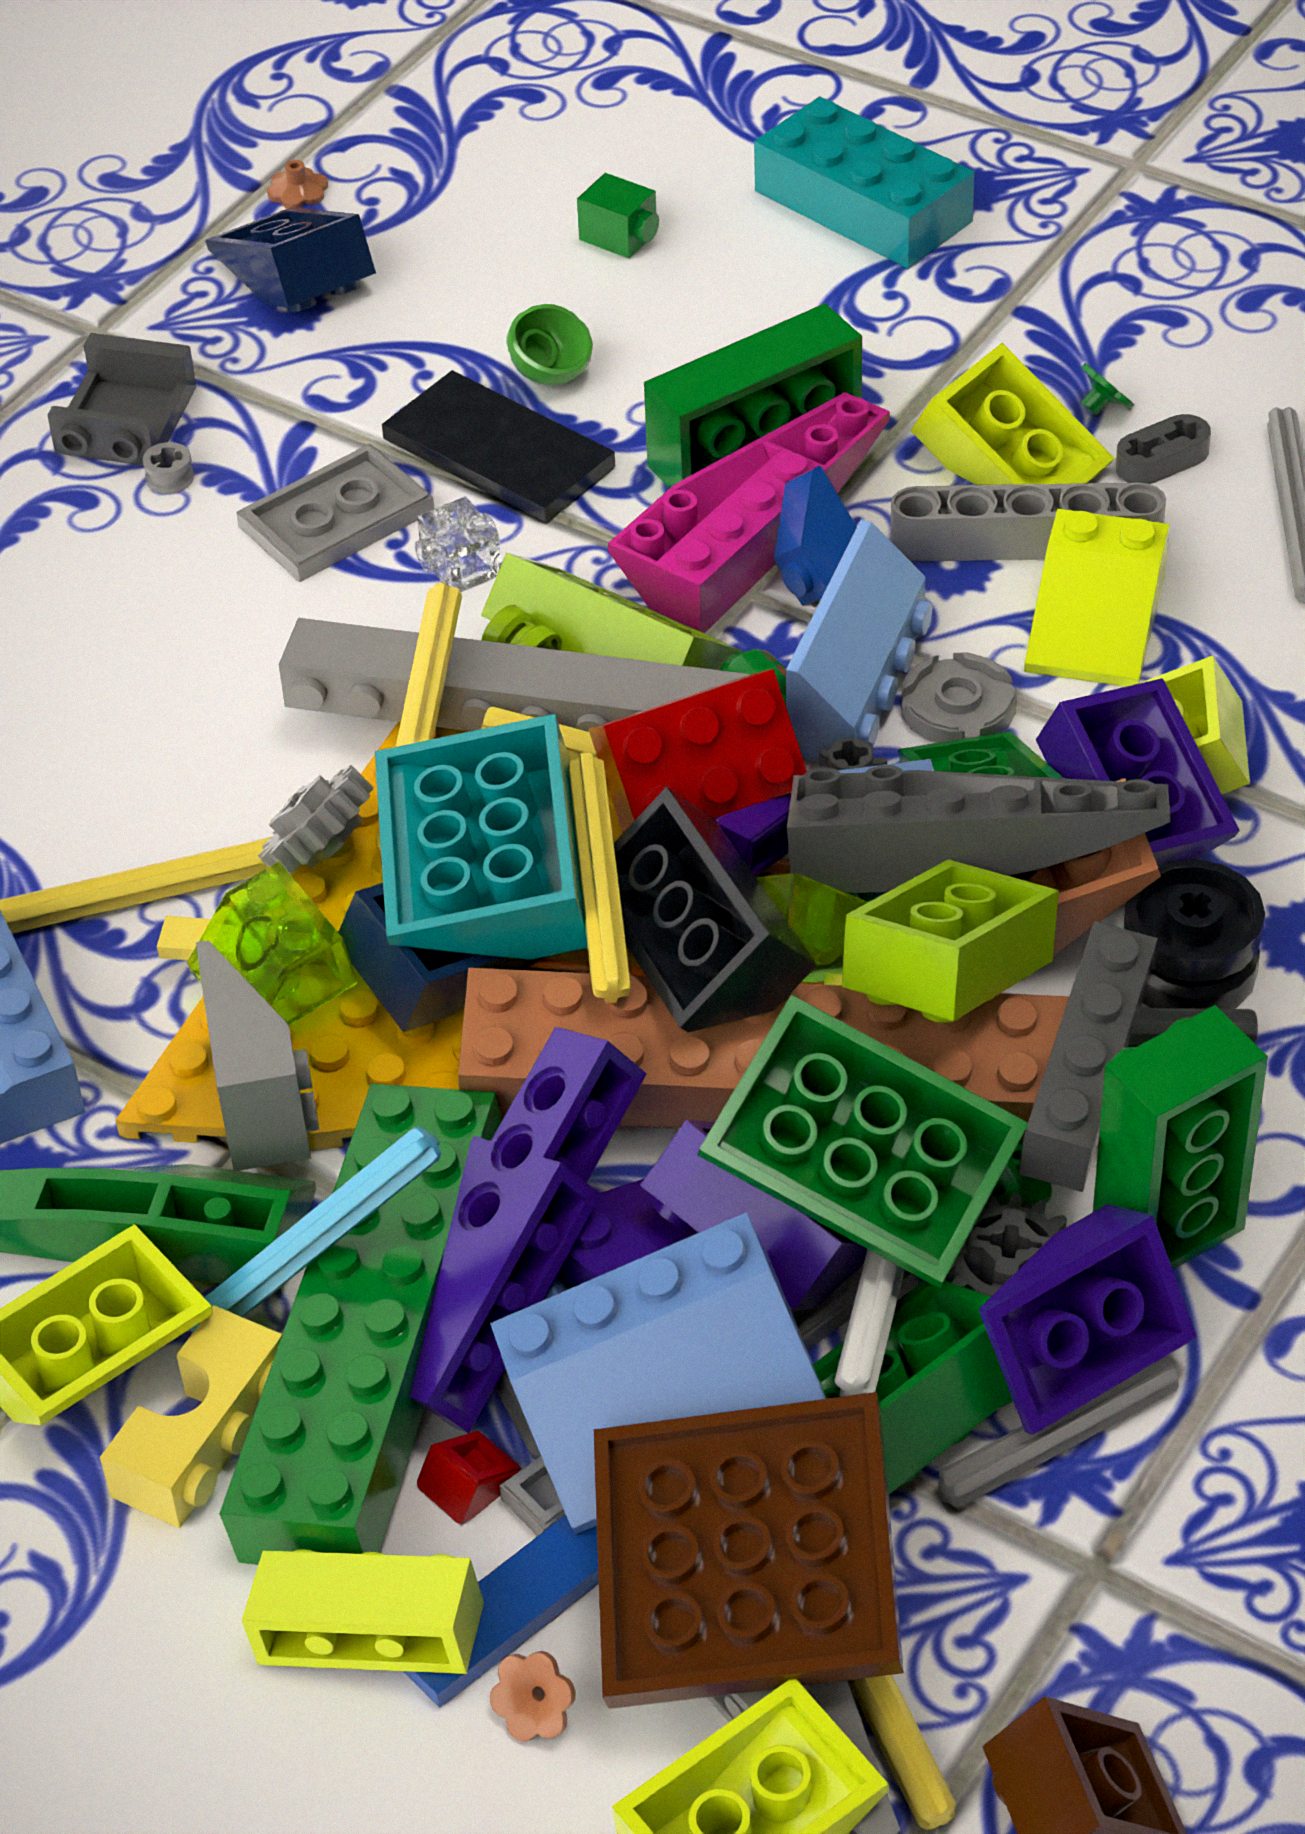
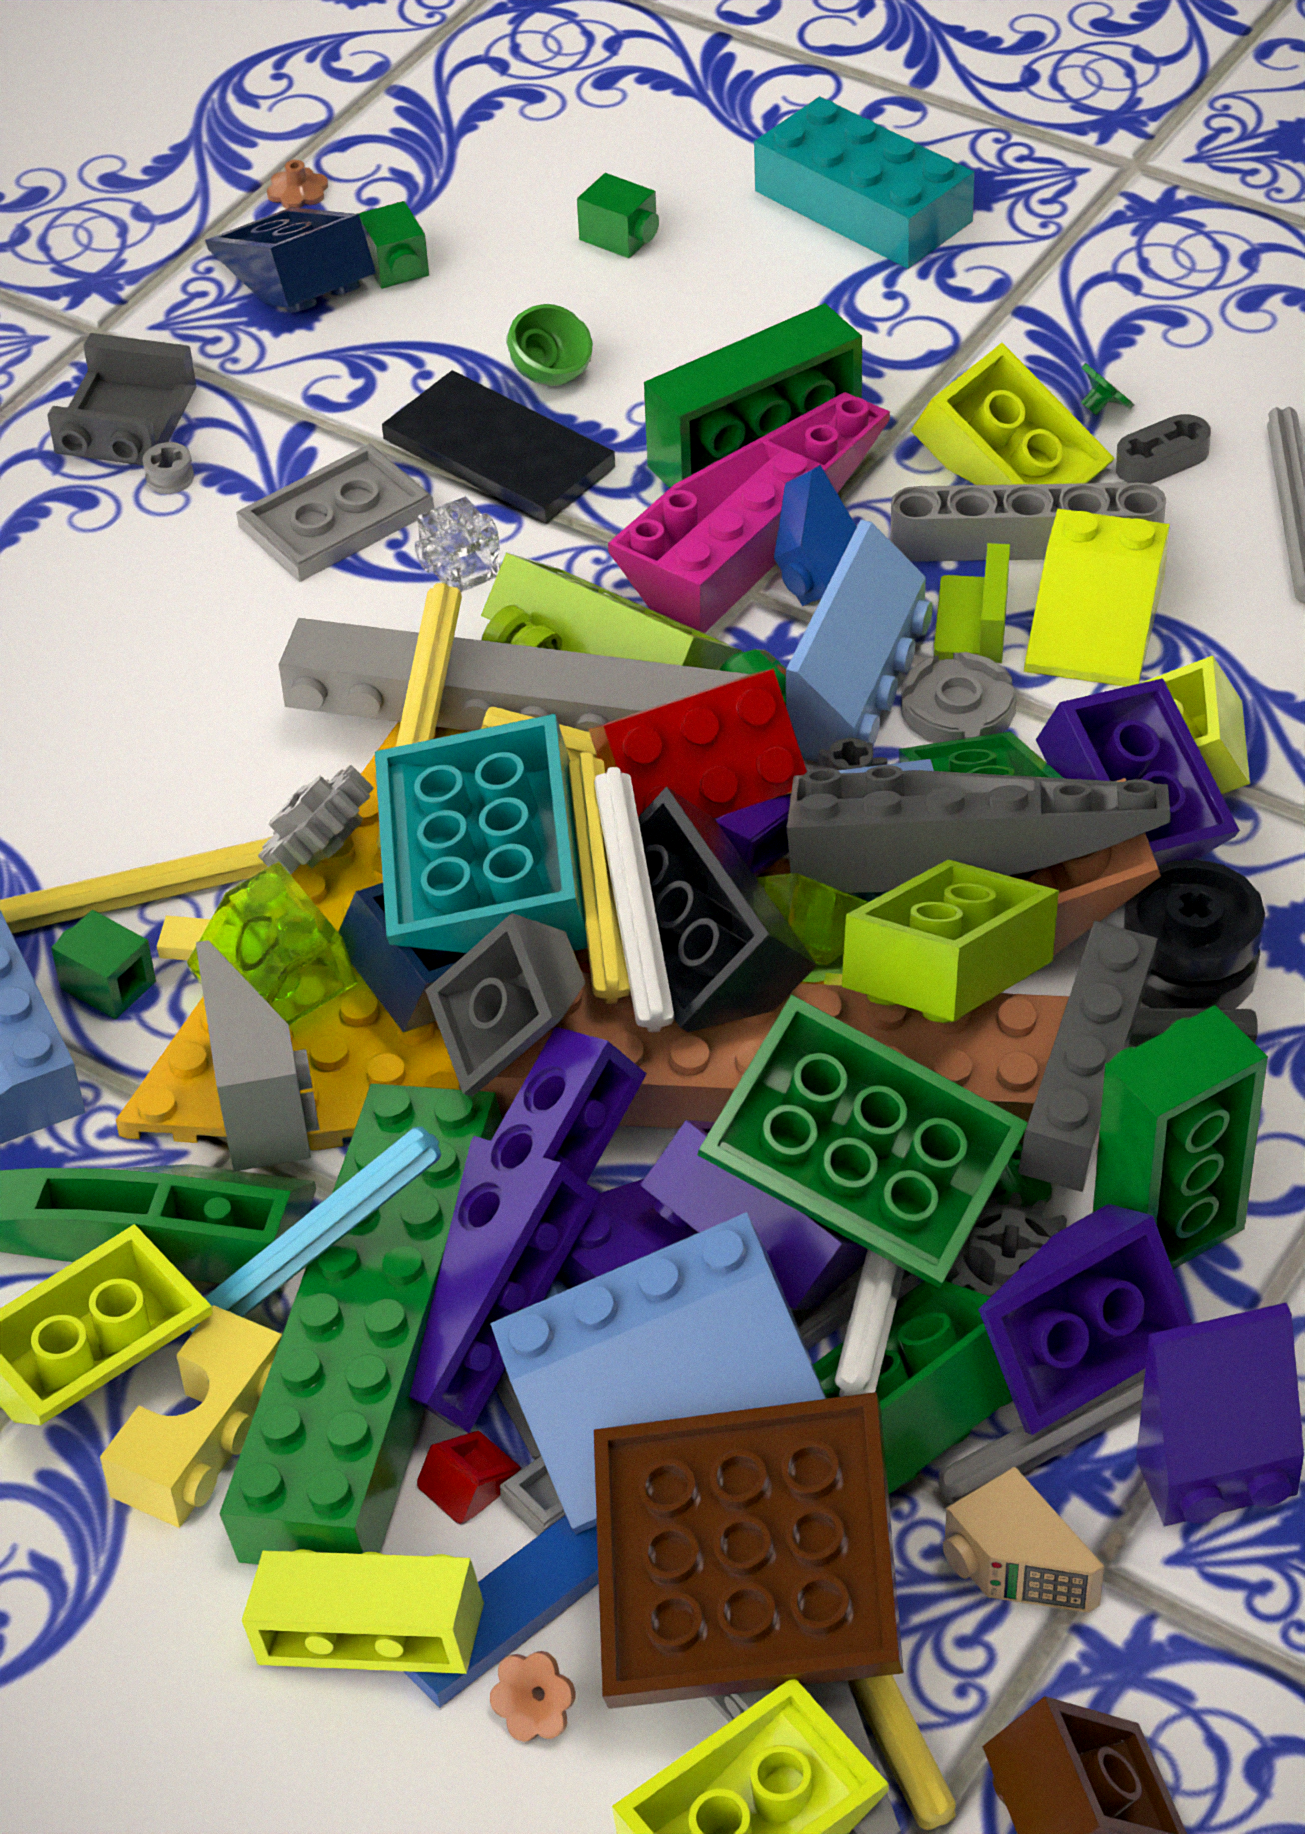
none -> green brick [51,910,156,1019]
none -> green brick [357,201,429,289]
none -> dark grey slope [425,913,586,1097]
none -> white axle [594,767,675,1032]
none -> lime panel [934,543,1010,663]
none -> tan slope [943,1467,1104,1613]
none -> dark purple slope [1136,1303,1304,1527]

